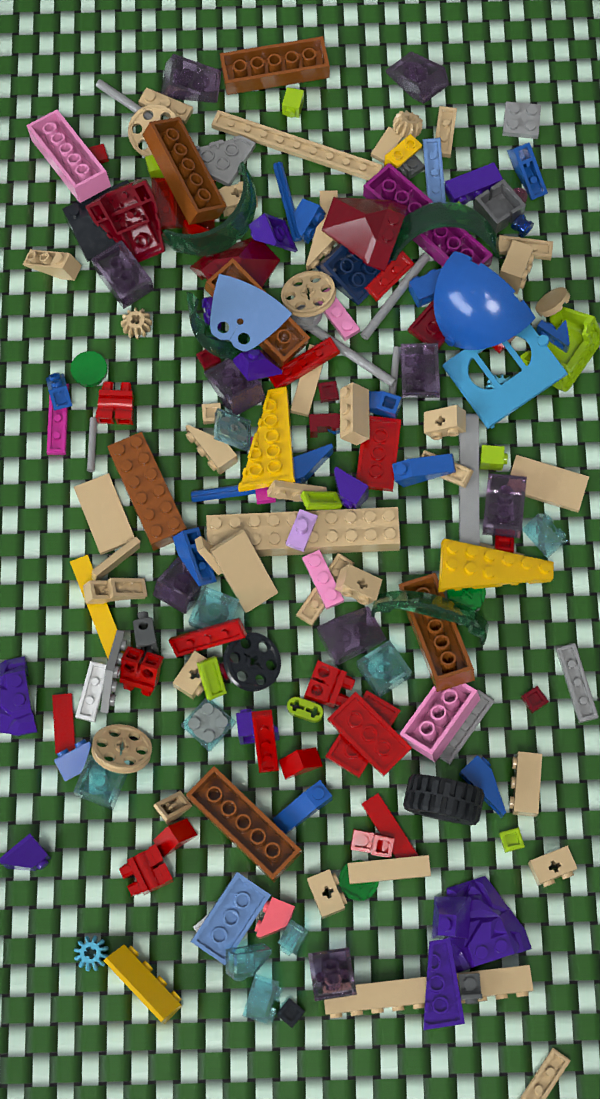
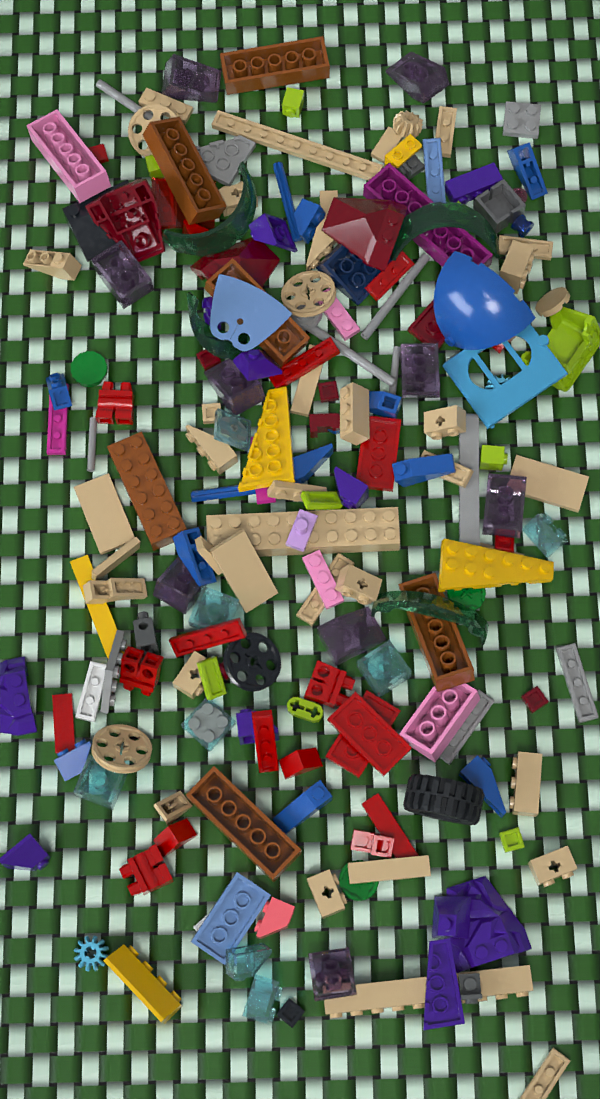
tan gear [121,307,152,339] -> none
clear light blue slope [278,920,309,956] -> none
blue slope [408,268,442,308] -> none
blue slope [537,320,570,353] -> none

